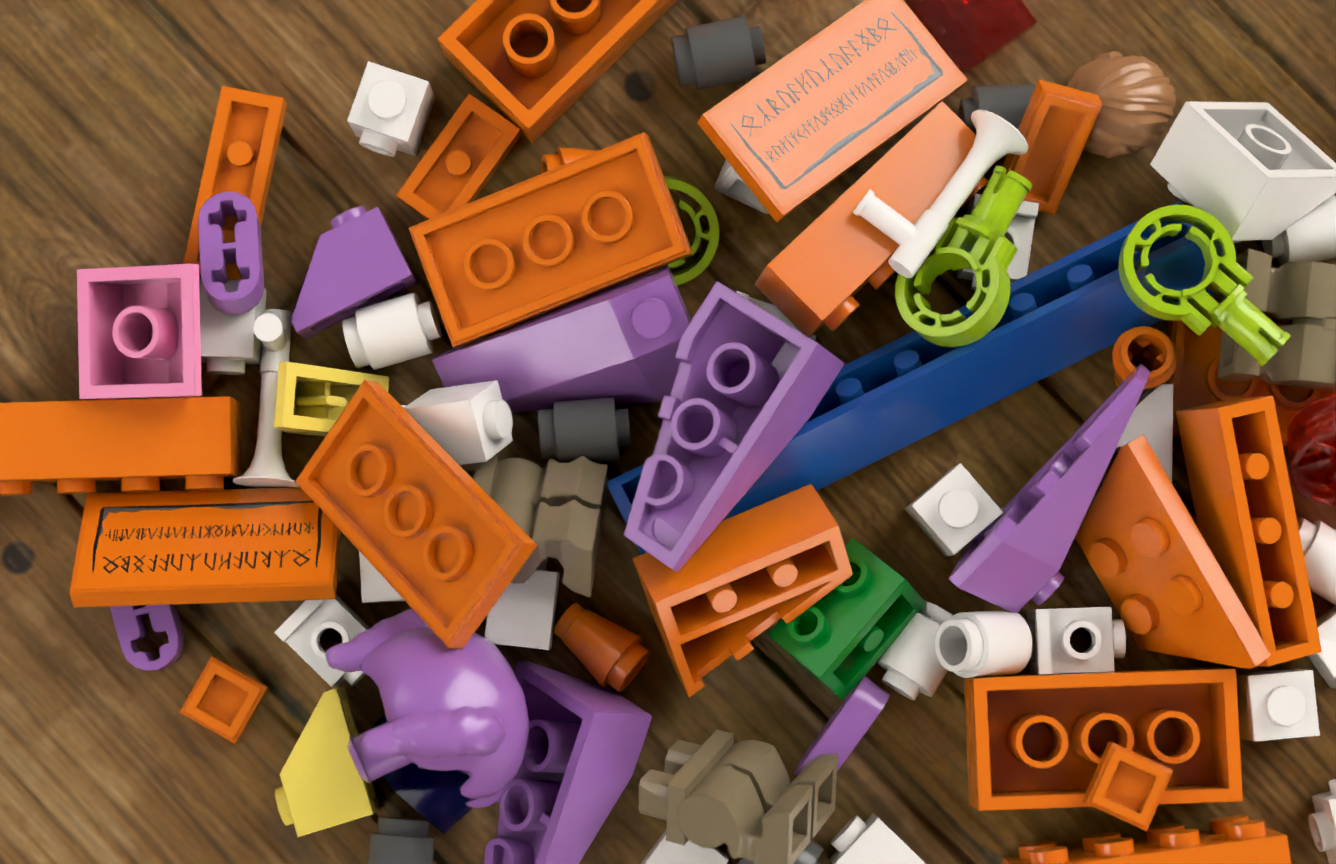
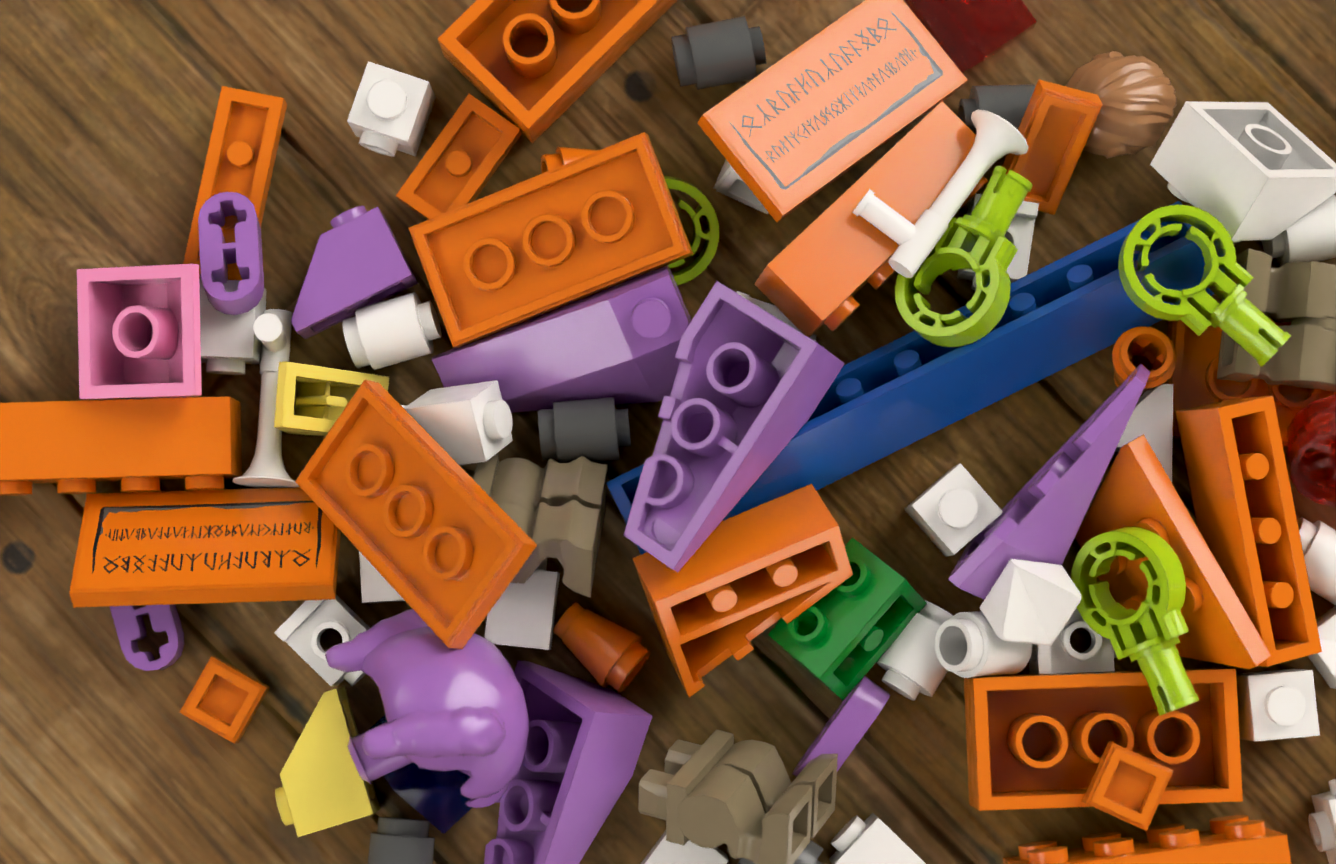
none -> white slope [980,559,1082,646]
none -> lime pin [1071,527,1199,716]

